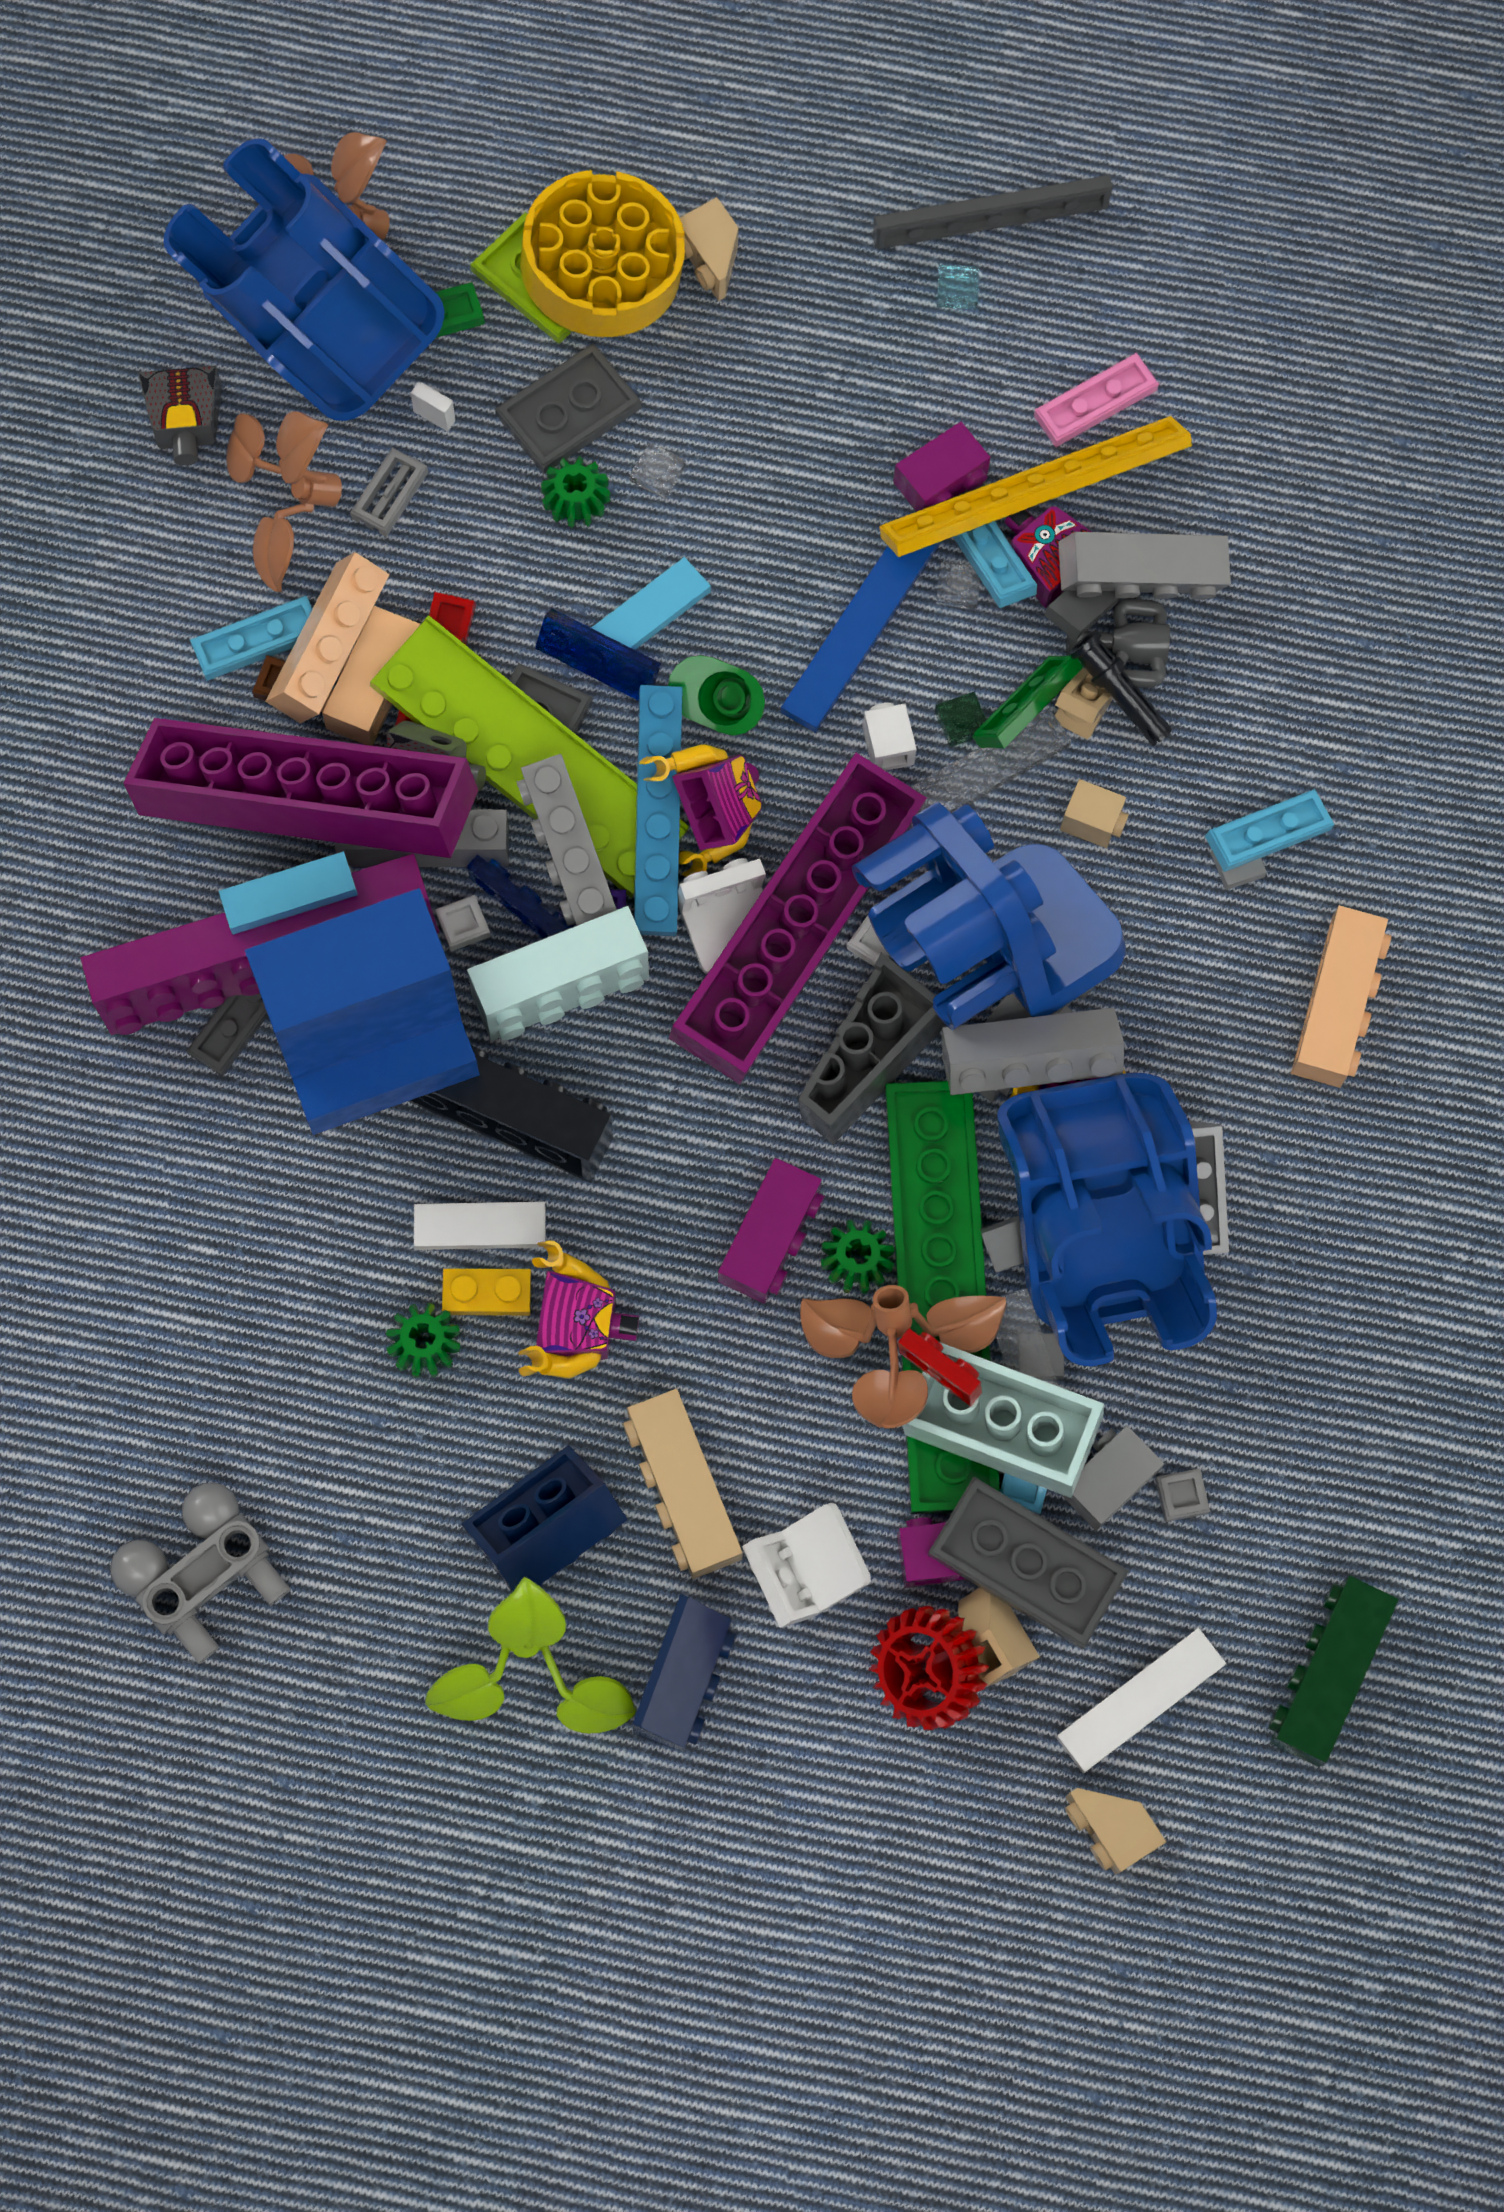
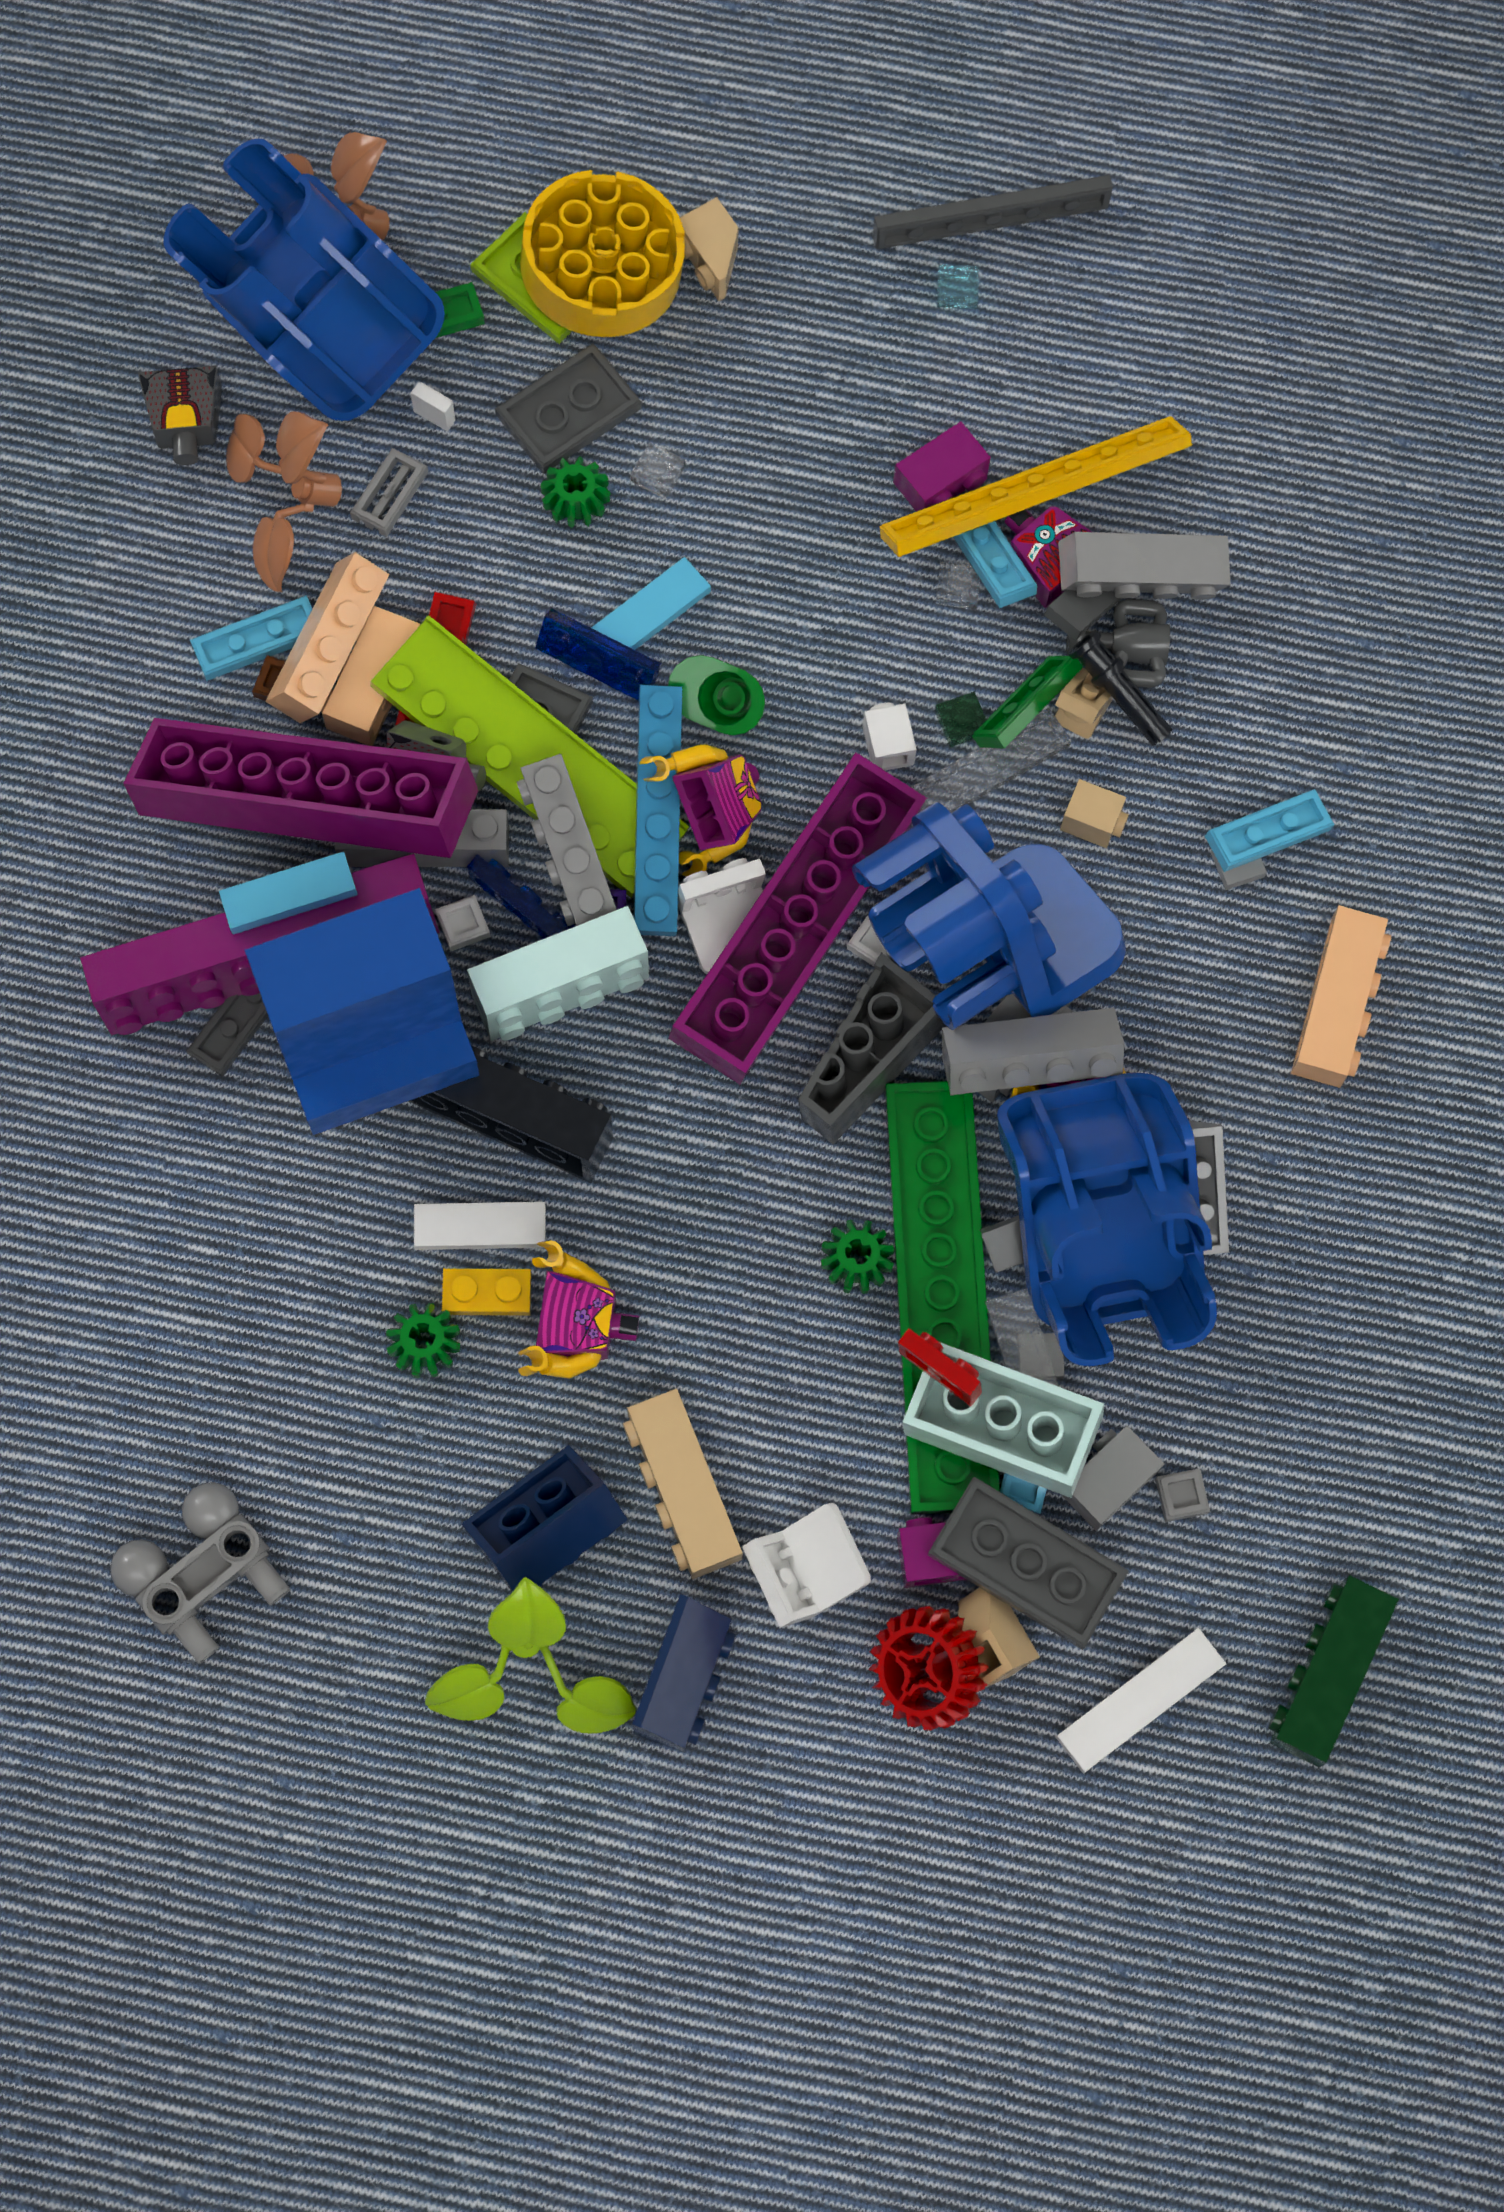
magenta brick [718,1157,825,1304] -> none
blue tile [780,513,942,733] -> none
nougat plant [800,1285,1007,1428] -> none
bright pink tile [1034,353,1159,447] -> none
tan slope [1065,1788,1166,1875] -> none

